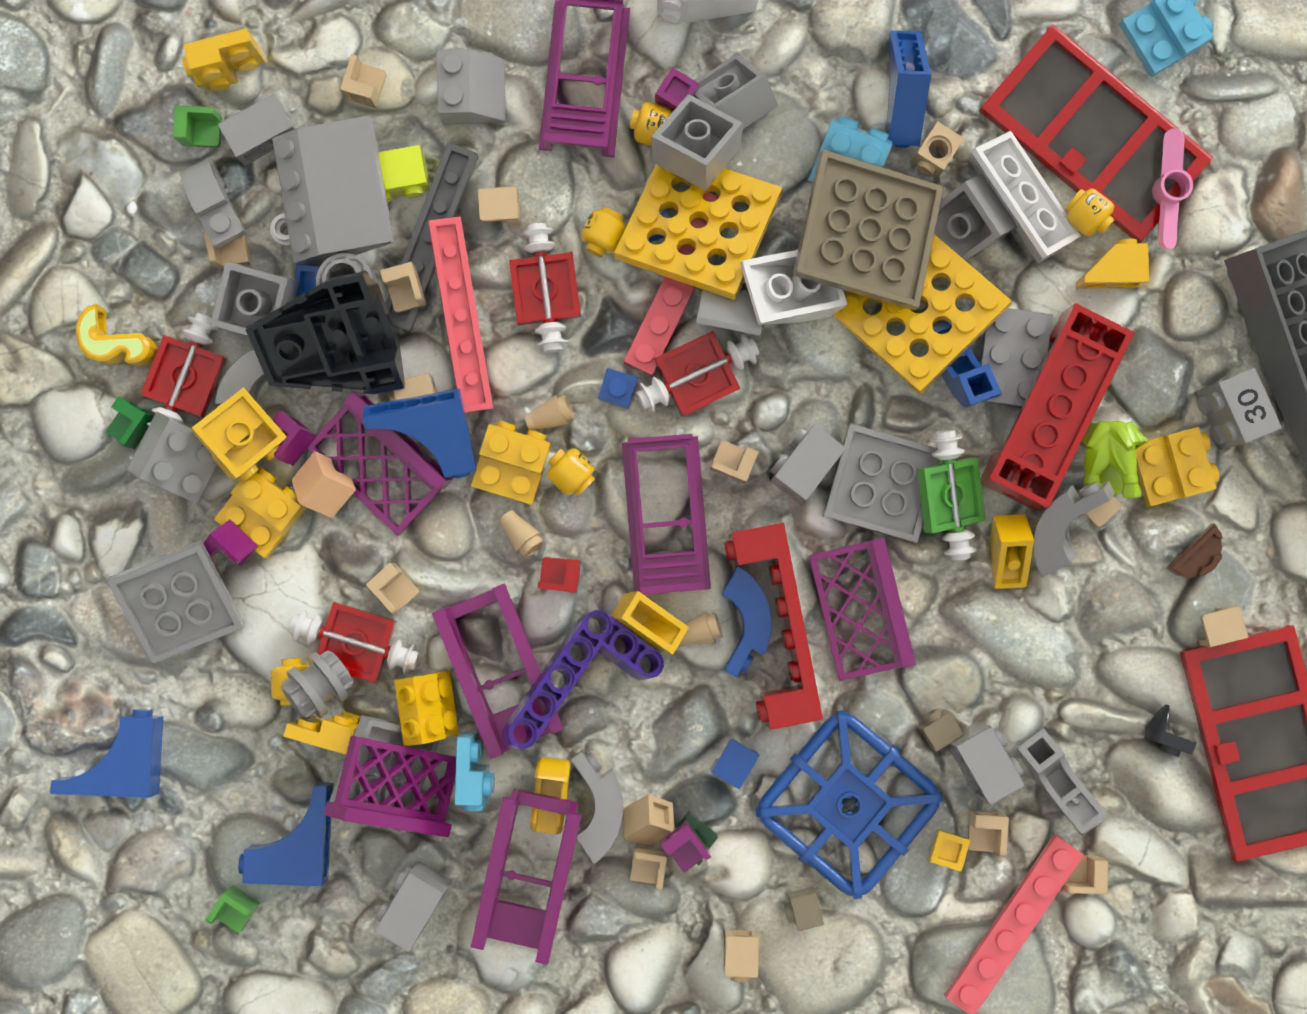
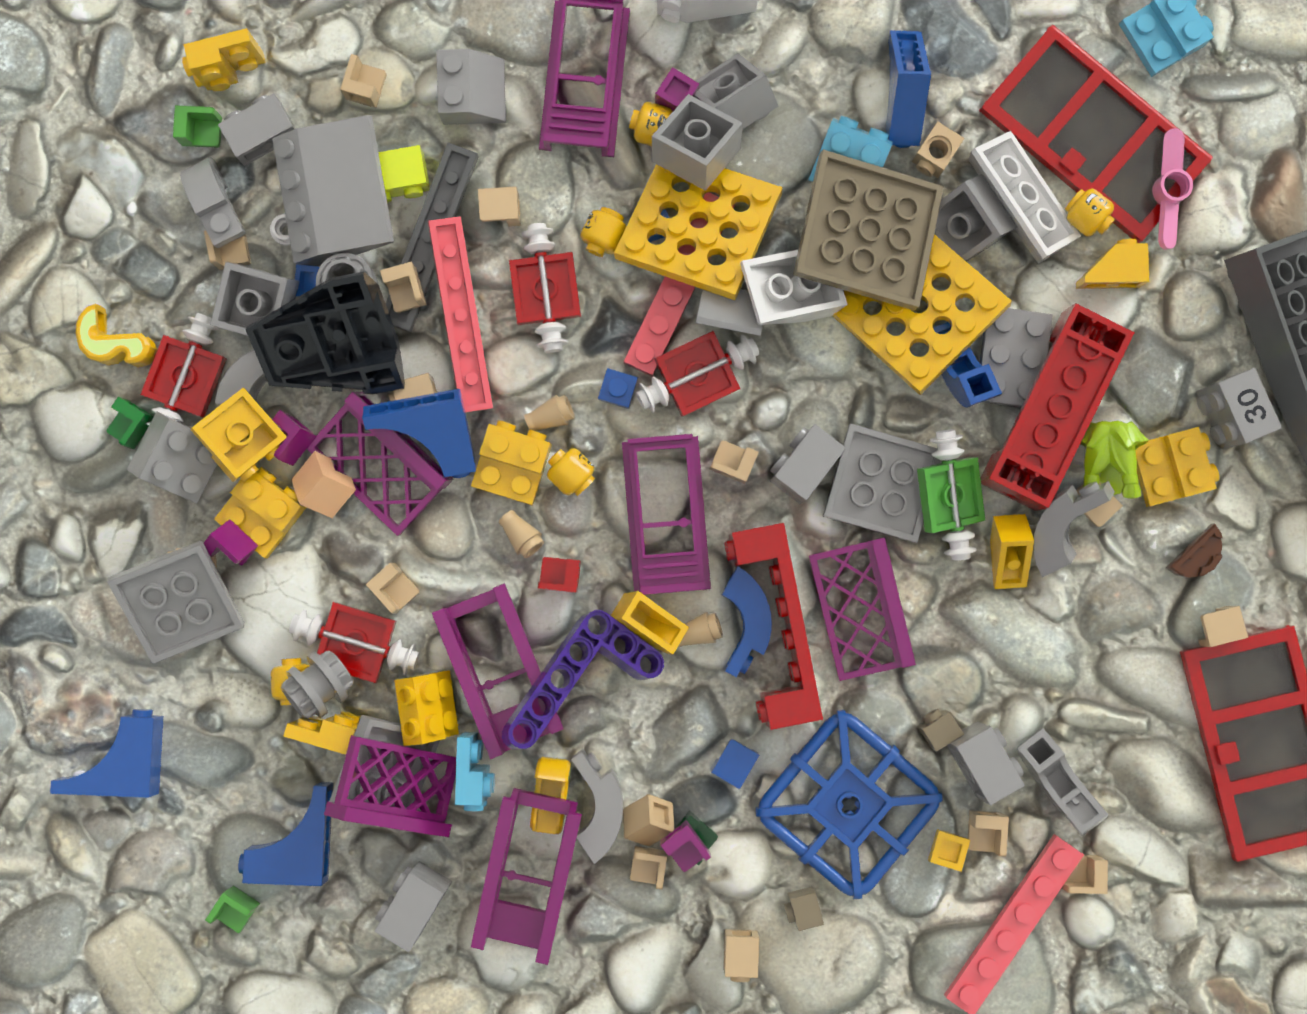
black plate [1144,704,1196,757] -> none

